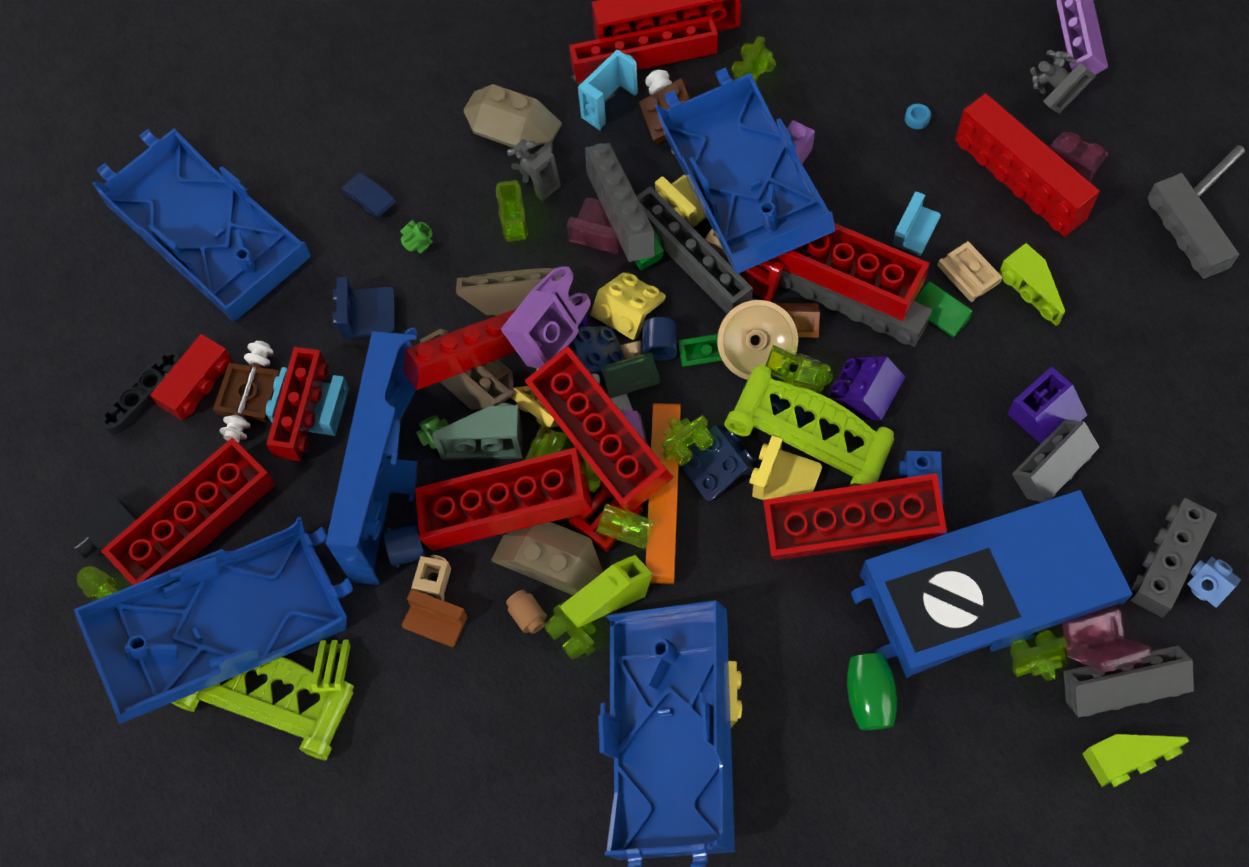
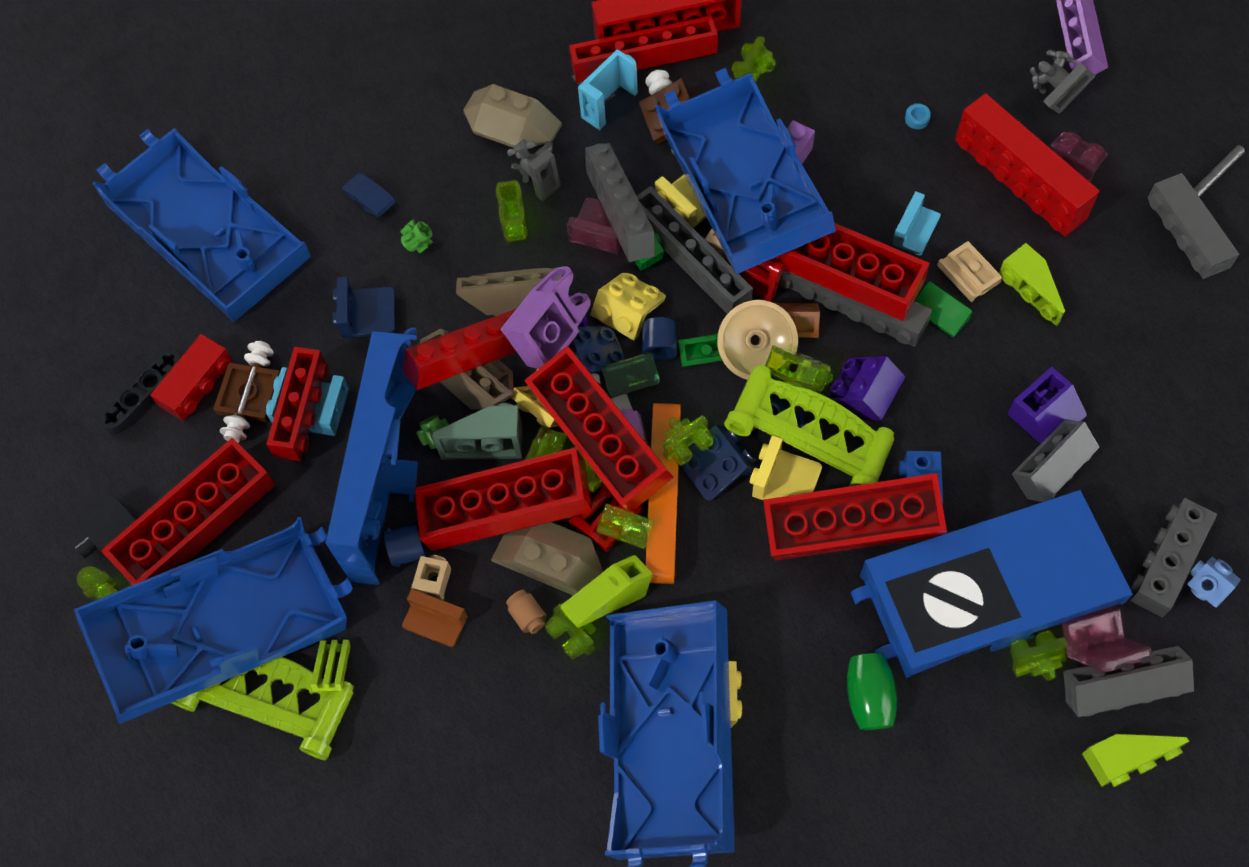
tan hinge [620,341,643,361] -> none

